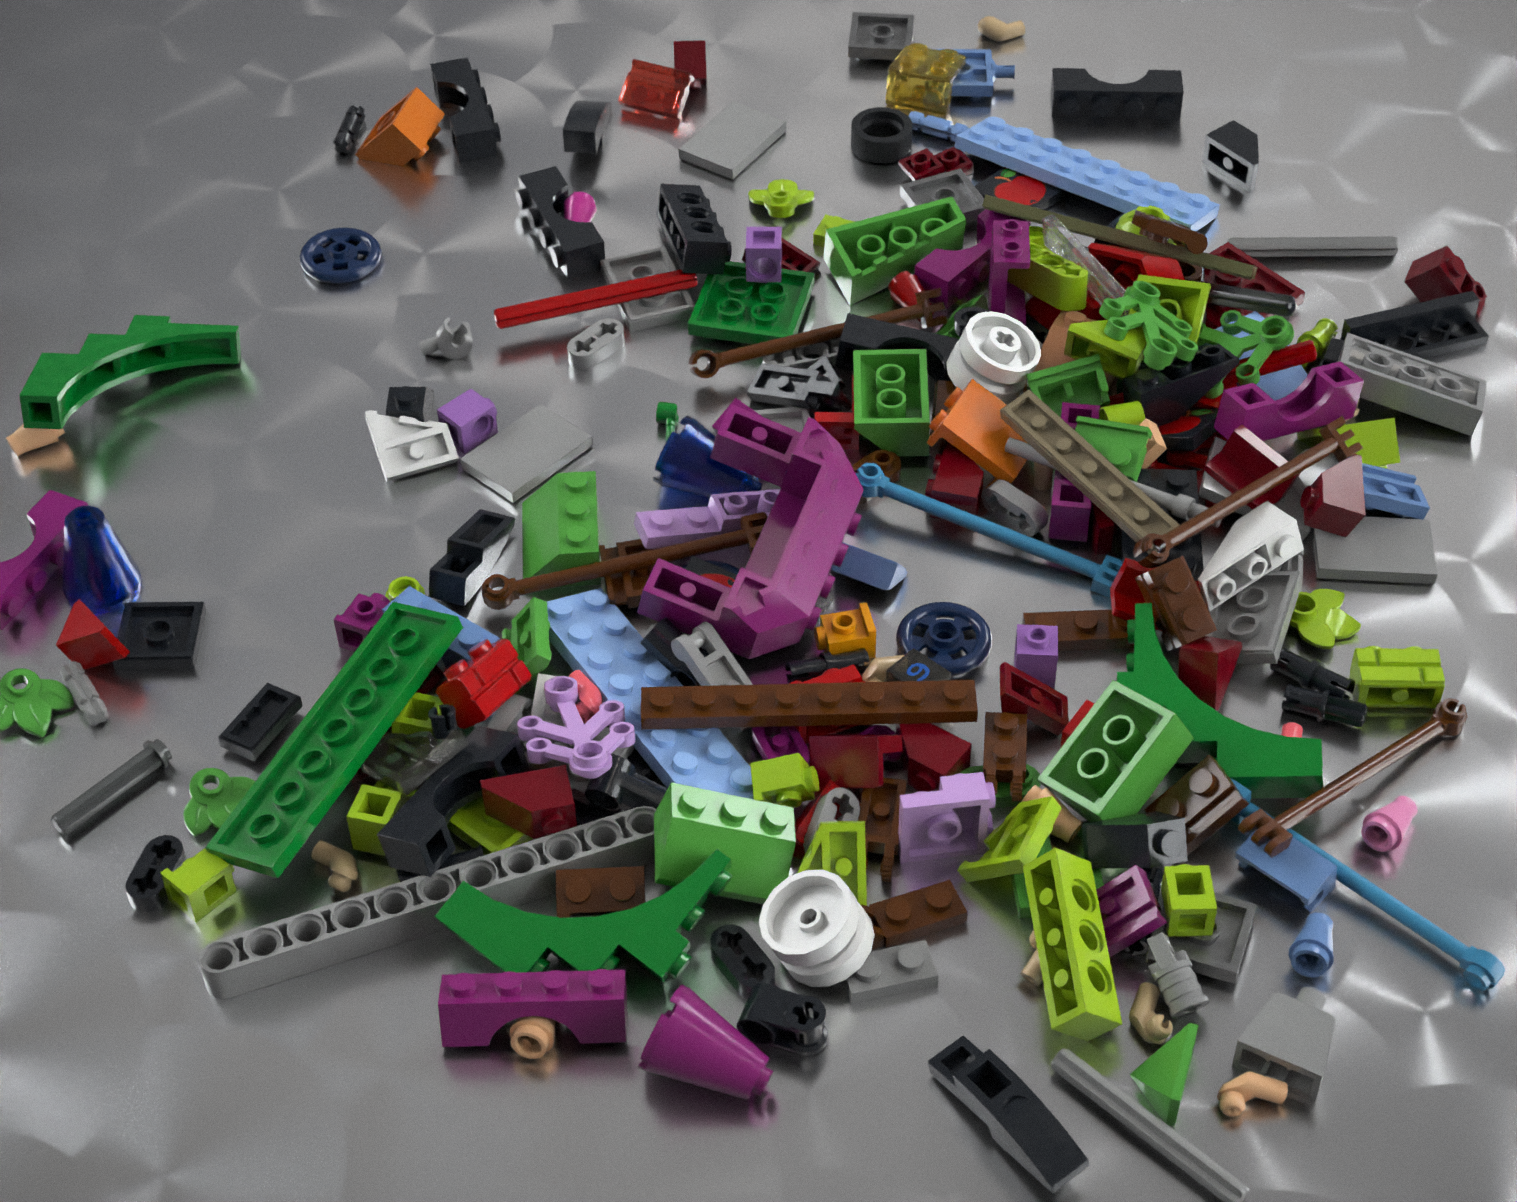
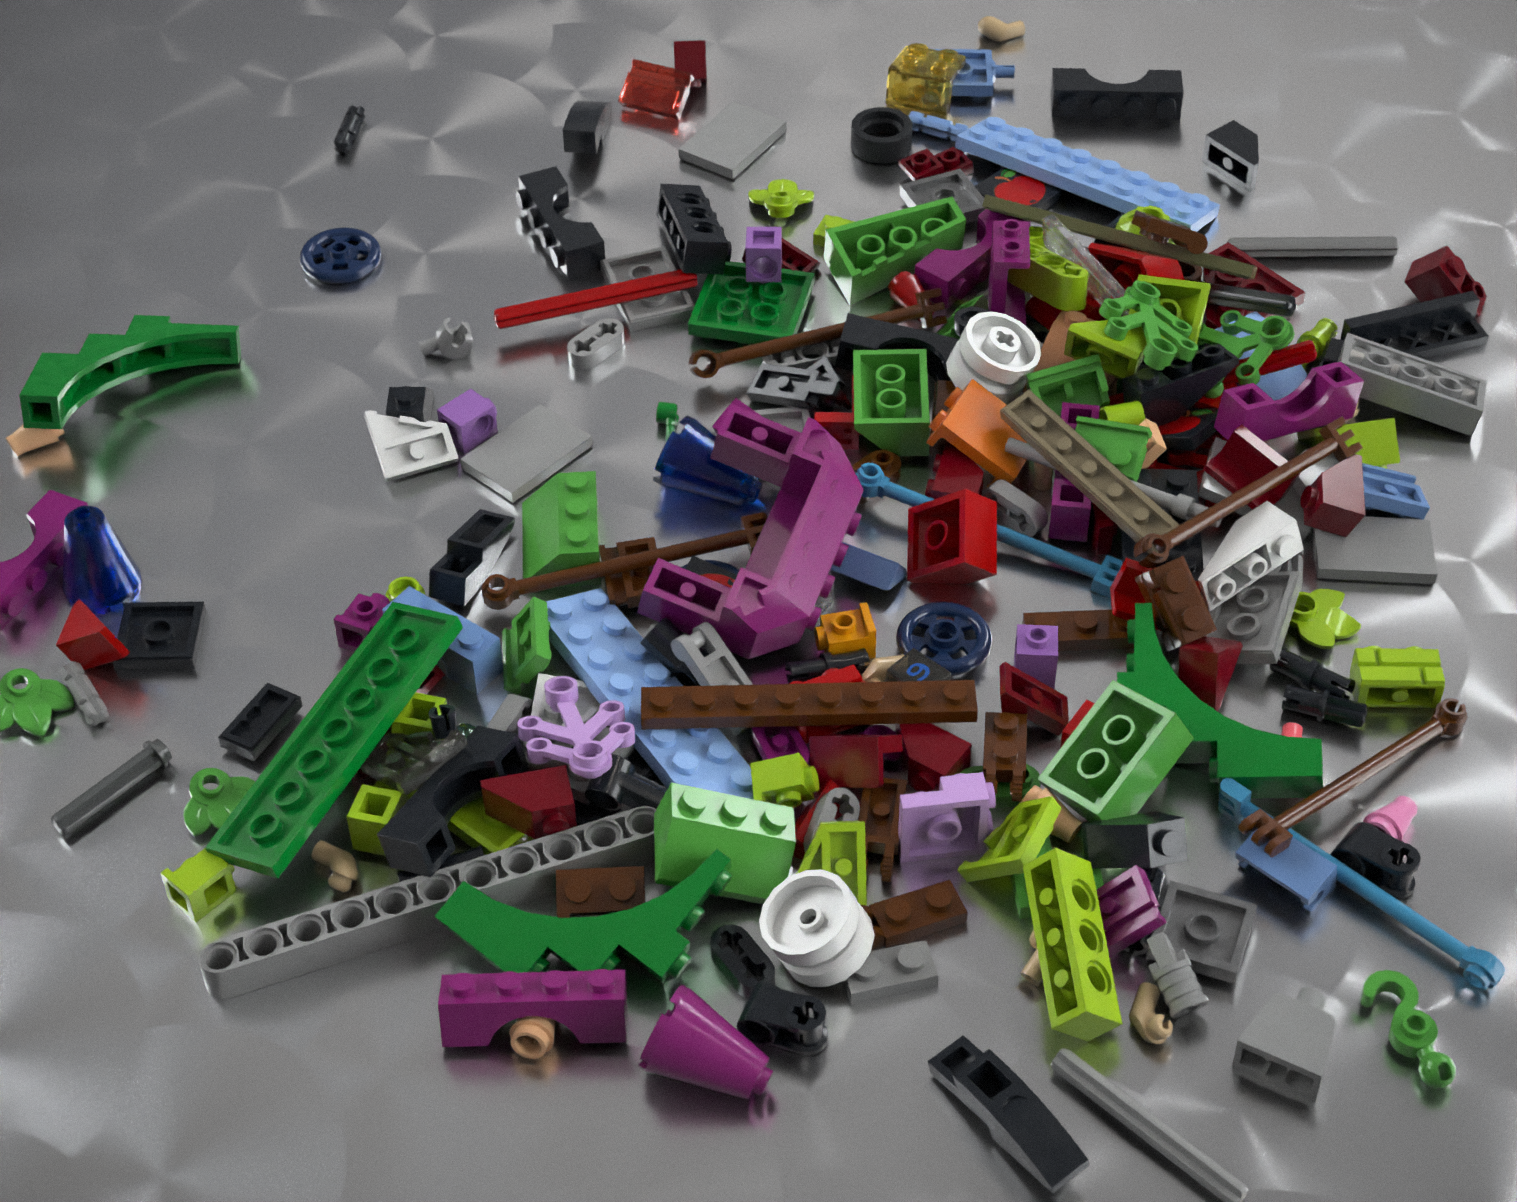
black beam [125,835,186,912] -> none
orange slope [355,87,445,166] -> none
black arch [430,57,501,162] -> none
red brick [435,638,532,729] -> none
dark pink cone [564,192,597,222] -> none
coral arm [568,669,603,724] -> none
lavender slope [634,489,780,549] -> none
flat silver plate [848,12,914,61] -> none
bright green slope [1129,1023,1199,1127] -> none
reddish brown plate [1144,755,1249,856] -> none
lime brick [1161,864,1217,937] -> none
light nougat arm [1217,1072,1288,1117] -> none
medium blue cone [1288,912,1334,978] -> none
none -> red slope [907,489,997,584]
none -> black piece [1331,822,1421,900]
none -> bright green piece [1361,970,1456,1089]

